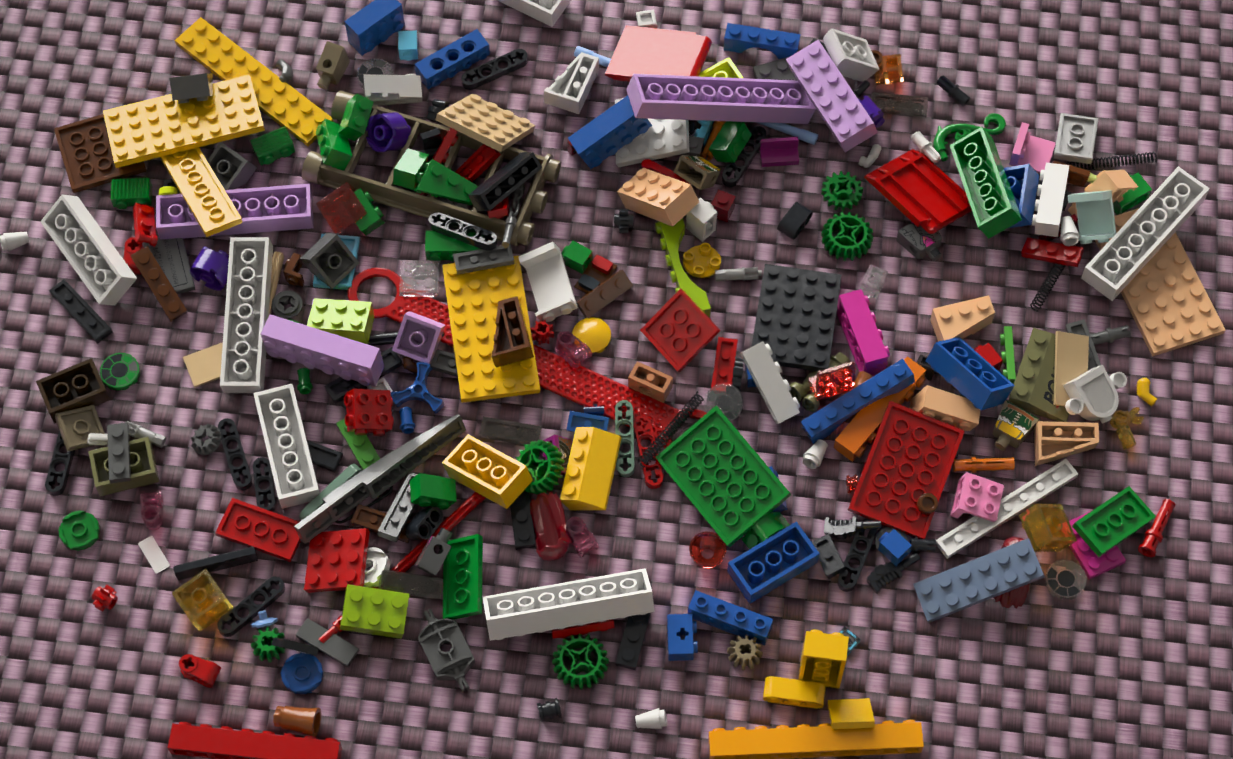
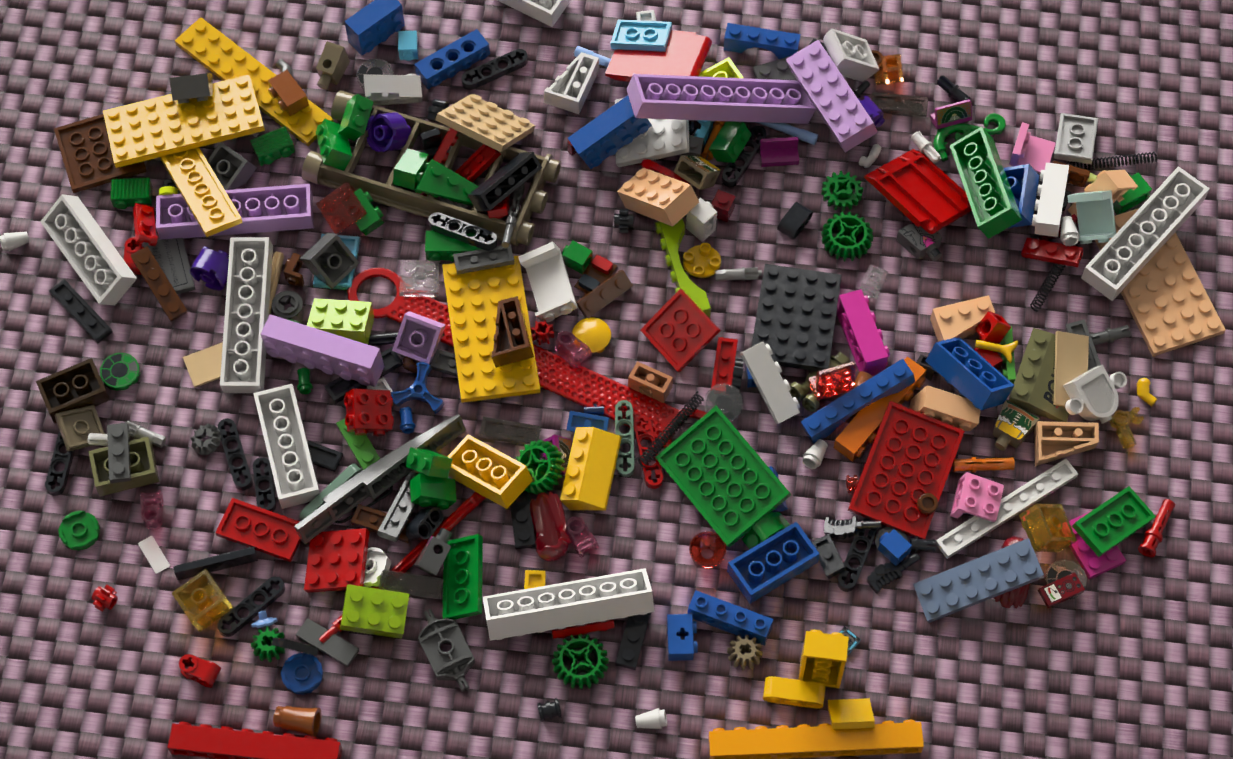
none -> dark orange brick [268,70,309,116]
none -> green brick [406,447,452,478]
none -> yellow plate [524,570,546,589]
none -> medium azure tile [610,20,672,51]
none -> panel [930,99,972,129]
none -> red brick [975,311,1011,344]
none -> yellow piece [975,340,1018,363]
none -> dark red tile [1038,572,1085,608]

